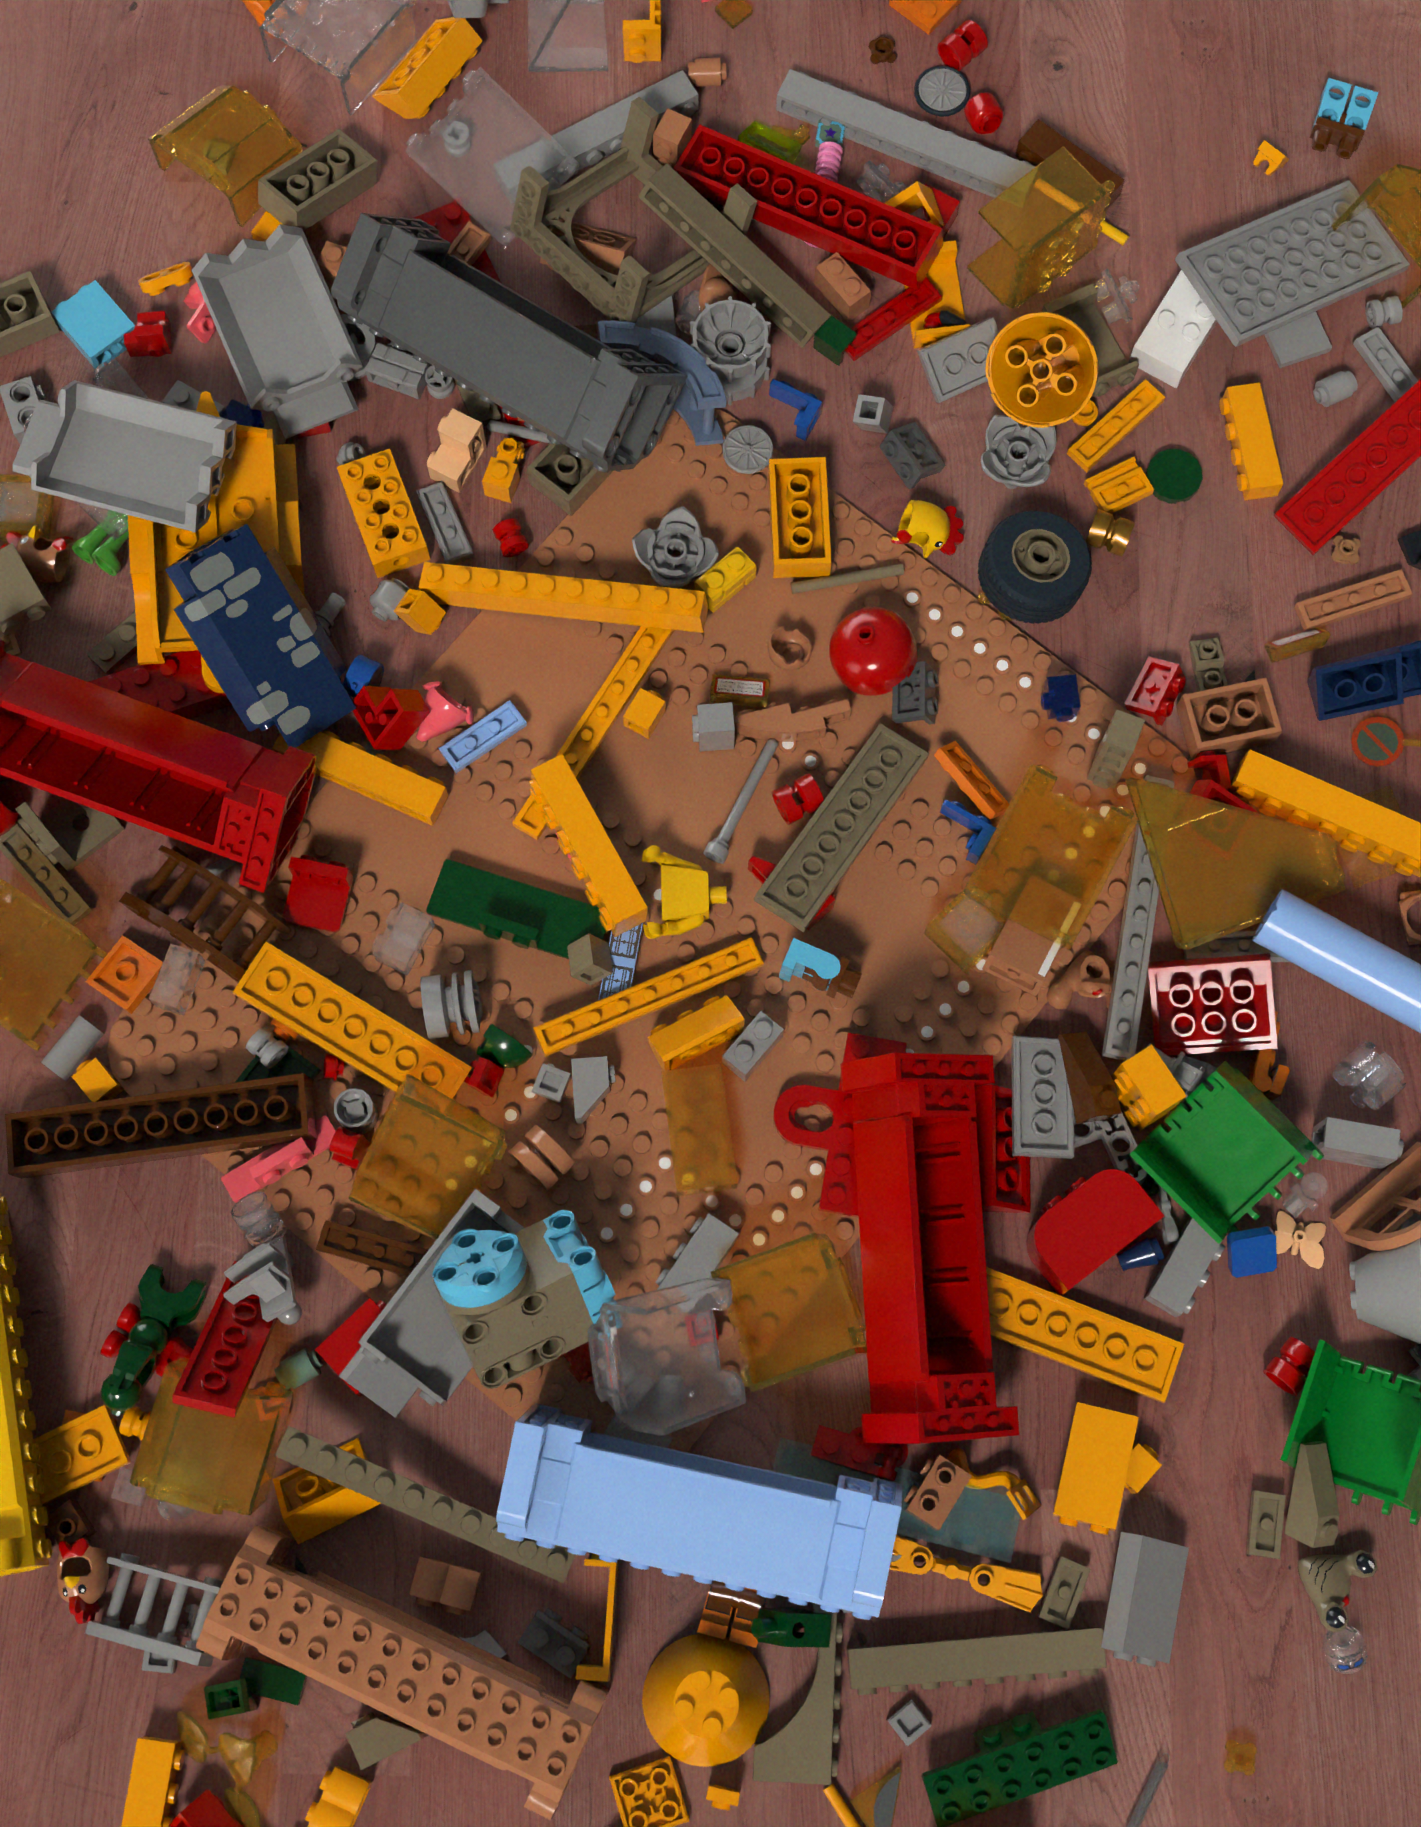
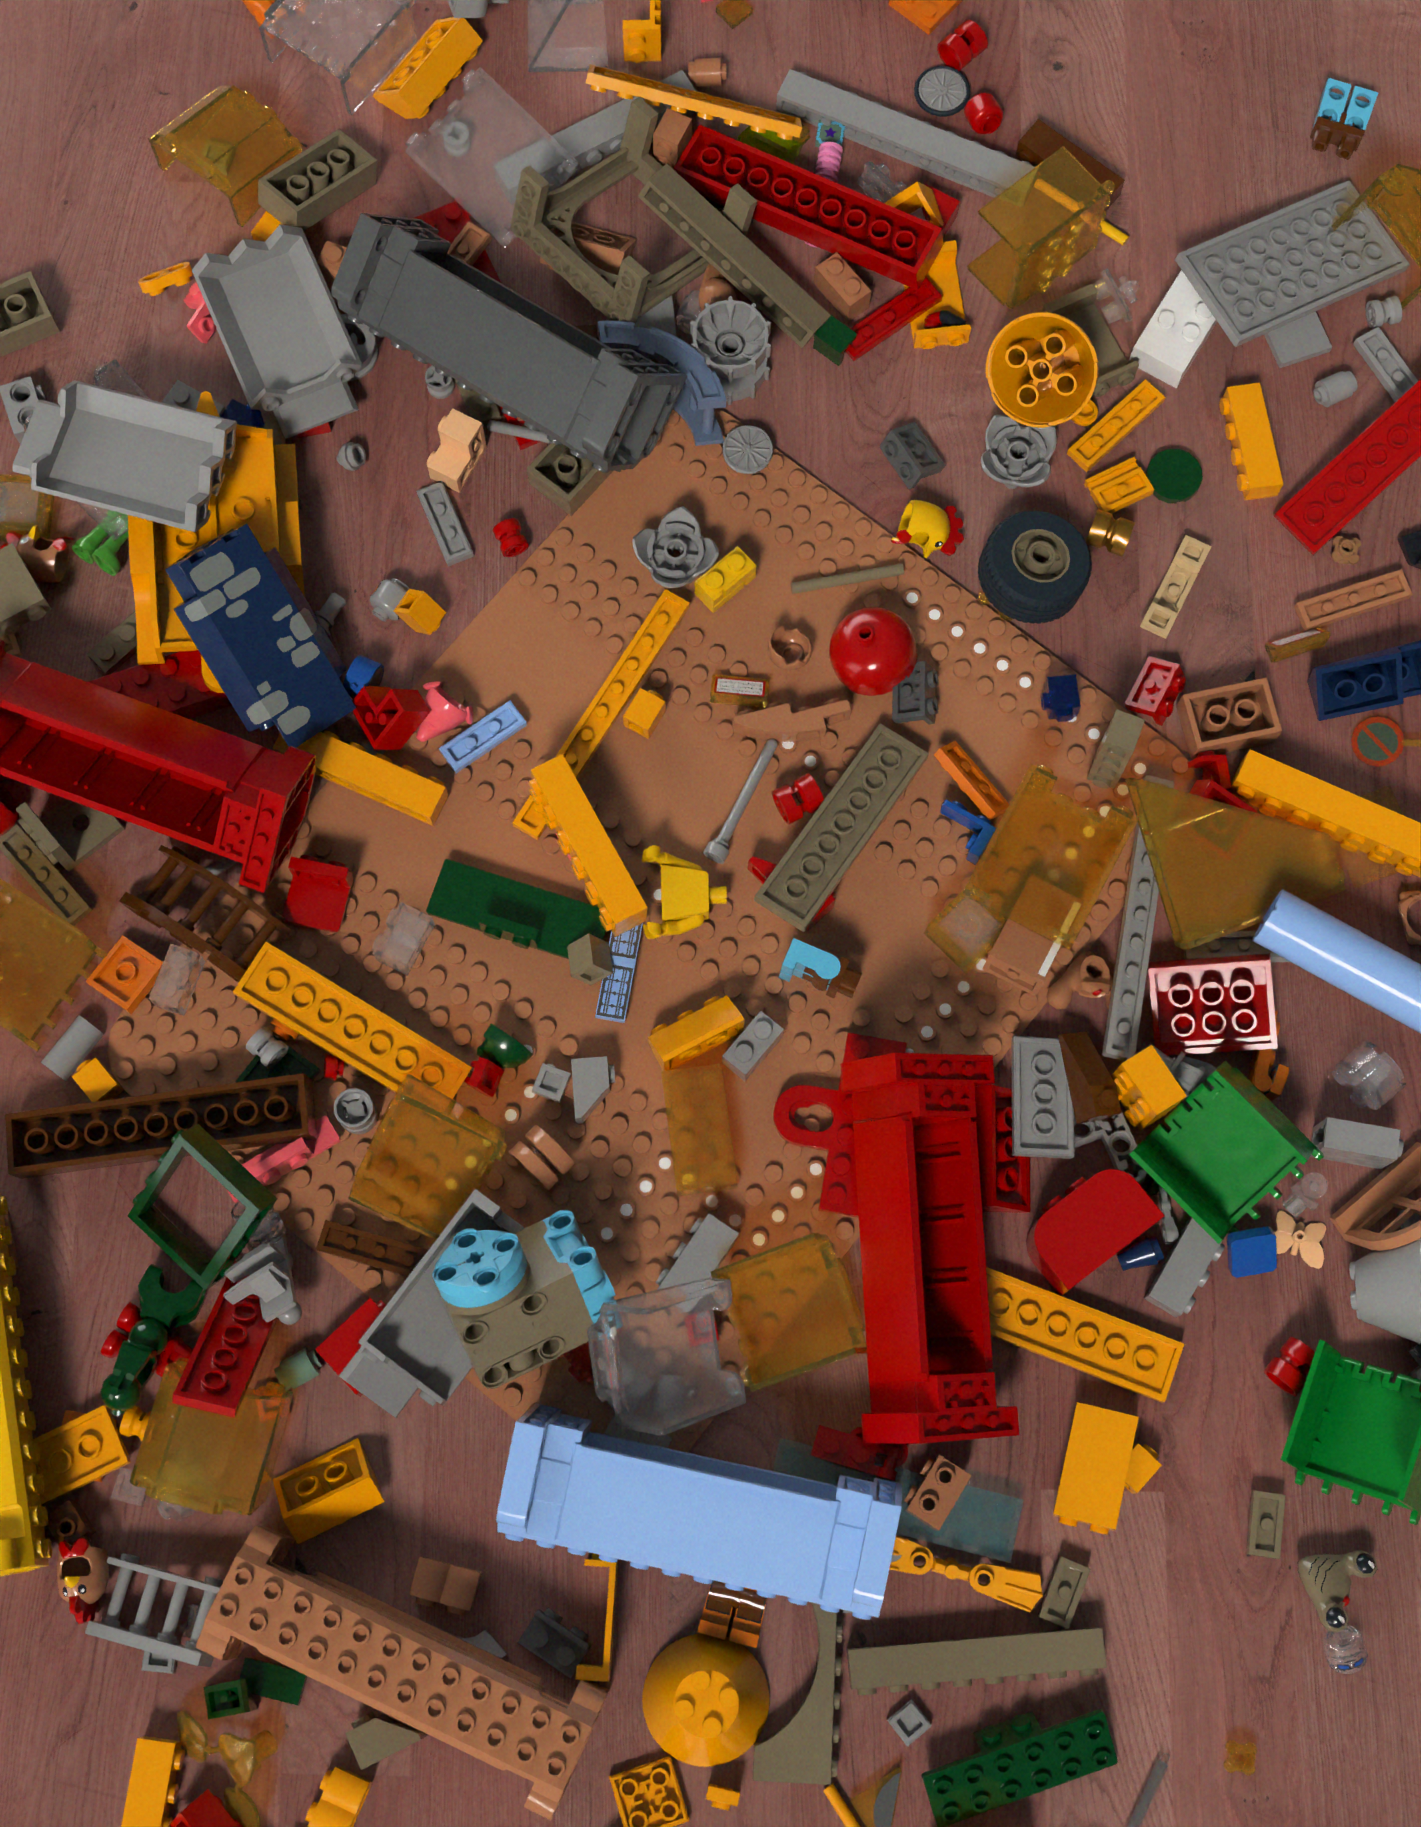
medium azure brick [51,280,135,371] -> none
red brick [124,311,172,357] -> none
dark tan plate [274,1426,575,1583] -> none
red leg [329,1126,370,1171] -> none
light orange brick [337,448,431,578] -> none
light grey brick [365,342,431,399] -> none
light orange brick [418,562,708,633] -> none
light grey wheel [420,970,483,1039] -> none
light orange brick [482,437,525,503] -> none
light orange tile [533,937,764,1057] -> none
light grey brick [692,702,735,752] -> none
dark green torso [751,1607,832,1648] -> none
light orange brick [768,457,831,578] -> none
blue bracket [769,379,822,441] -> none
light grey brick [853,394,894,434] -> none
reddish brown plate [869,37,896,64] -> none
light grey tile [917,317,999,403] -> none
light orange piece [947,1448,1041,1520] -> none
light grey brick [1101,1532,1189,1667] -> none
dark tan slope [1189,638,1228,691] -> none
light orange tile [1253,140,1289,176] -> none
dark tan slope [1284,1441,1340,1548] -> none
none -> dark green window [128,1124,277,1290]
none -> light orange plate [586,64,802,140]
none -> tan slope [1140,535,1212,639]

